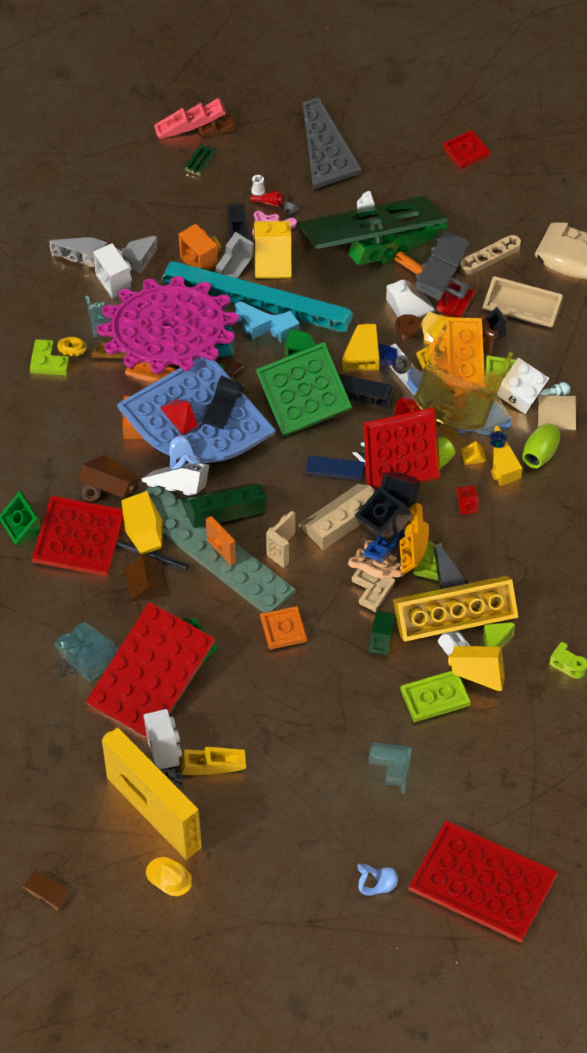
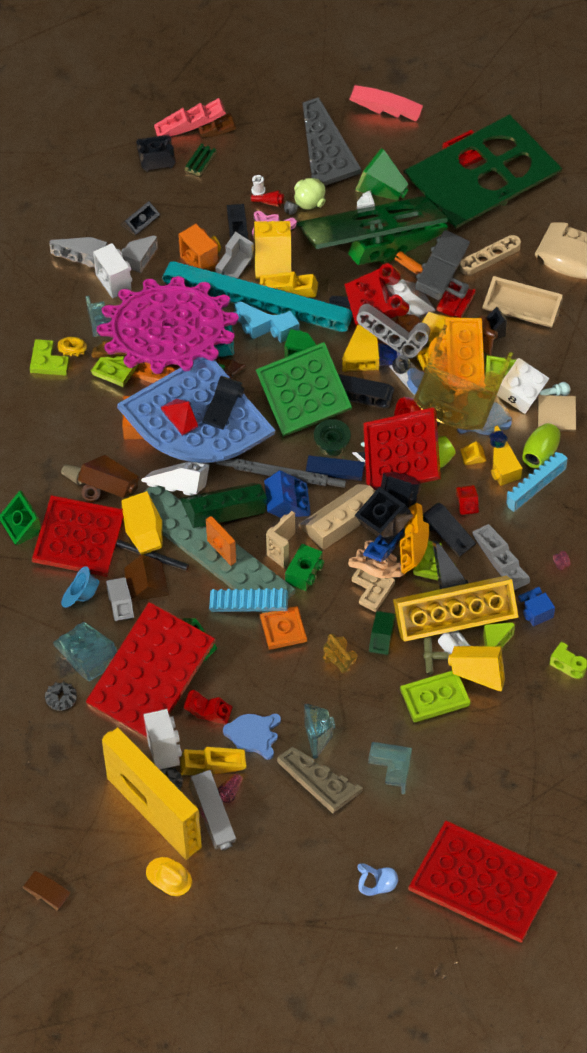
light blue piece [169,435,200,469] -> none
none -> dark grey gear [45,681,77,711]
none -> dark tan cone [61,464,86,486]
none -> dark azure piece [61,566,99,608]
none -> lime wing [91,356,140,387]
none -> light grey slope [106,577,134,621]
none -> black slope [121,201,160,235]
none -> black slope [136,135,176,172]
none -> red slope [183,690,233,725]
none -> light grey slope [189,770,236,850]
none -> medium azure gear [209,588,288,612]
none -> dark grey axle [216,458,346,488]
none -> clear pink cone [217,773,243,803]
none -> medium blue tile [223,714,281,760]
none -> yellow slope [259,271,318,297]
none -> blue slope [264,470,311,518]
none -> dark tan wing [277,747,363,814]
none -> green brick [285,543,324,591]
none -> yellowish green plant [294,178,326,210]
none -> clear light blue slope [304,704,335,759]
none -> clear green piece [314,419,351,456]
none -> clear yellow hips [323,634,358,673]
none -> red piece [329,263,409,326]
none -> coral slope [349,85,423,122]
none -> green slope [355,148,409,201]
none -> light grey beam [357,304,430,358]
none -> dark green door [403,114,562,228]
none -> black door [423,503,476,557]
none -> olive piece [423,637,449,675]
none -> light grey slope [472,524,530,590]
none -> medium azure gear [506,452,568,512]
none -> blue brick [518,587,555,627]
none -> clear pink bush [553,551,571,570]

